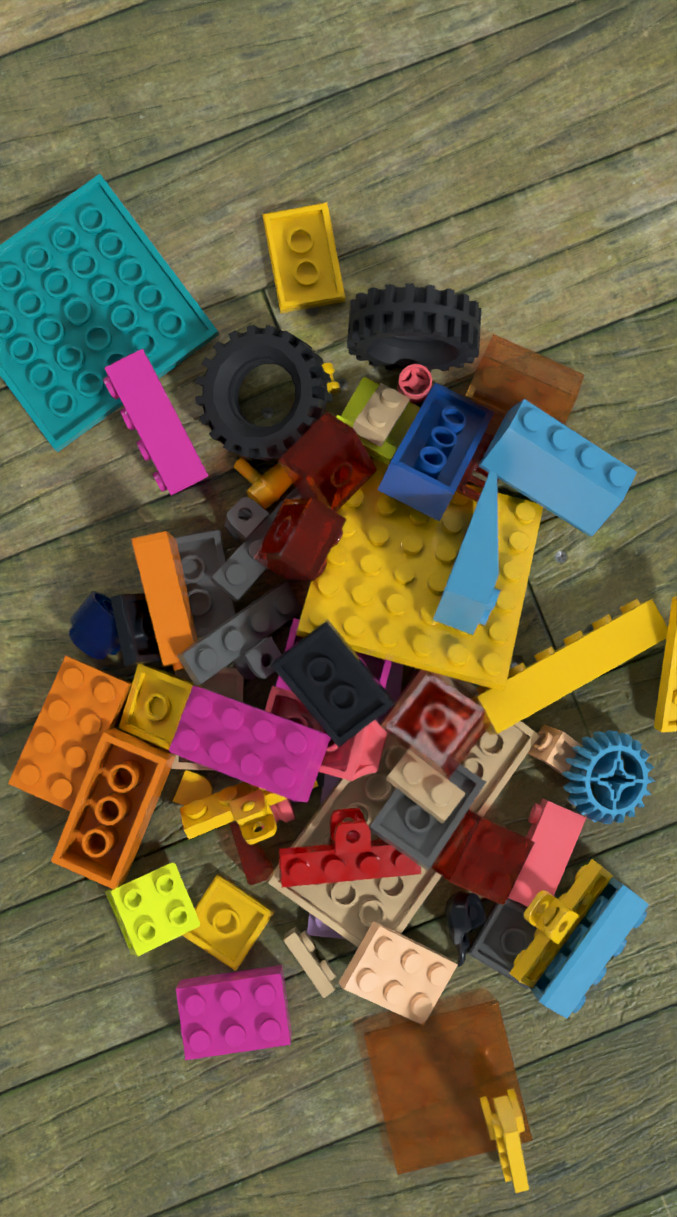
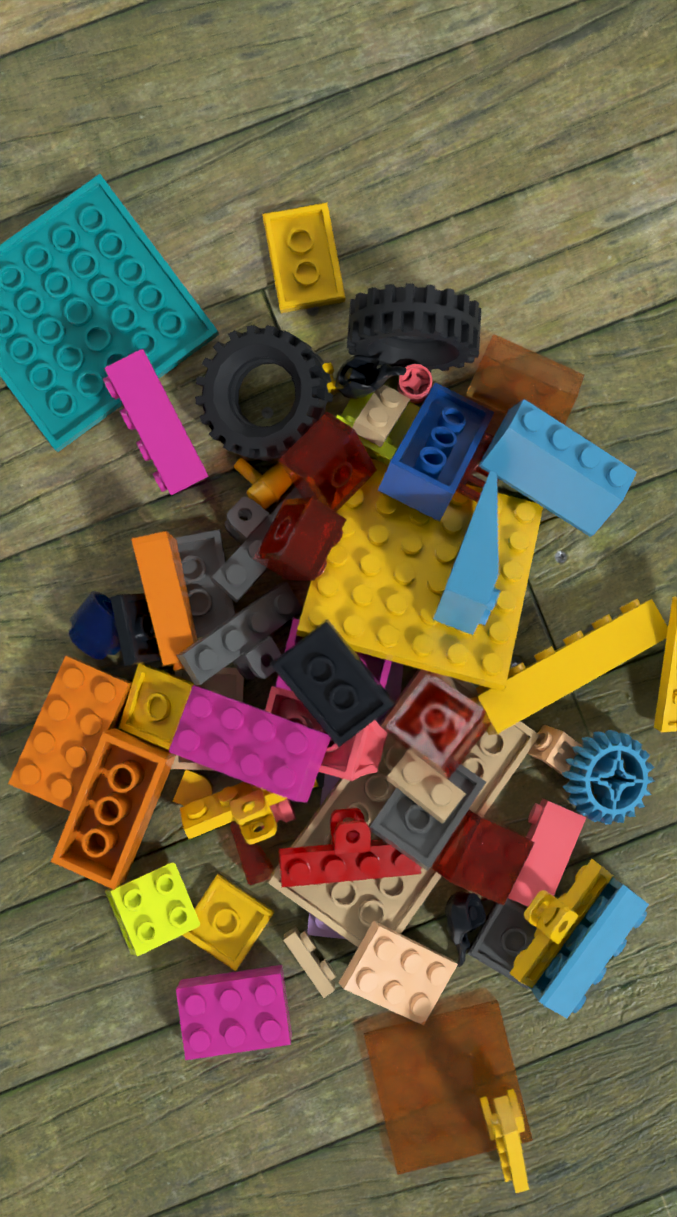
none -> black piece [336,355,406,399]

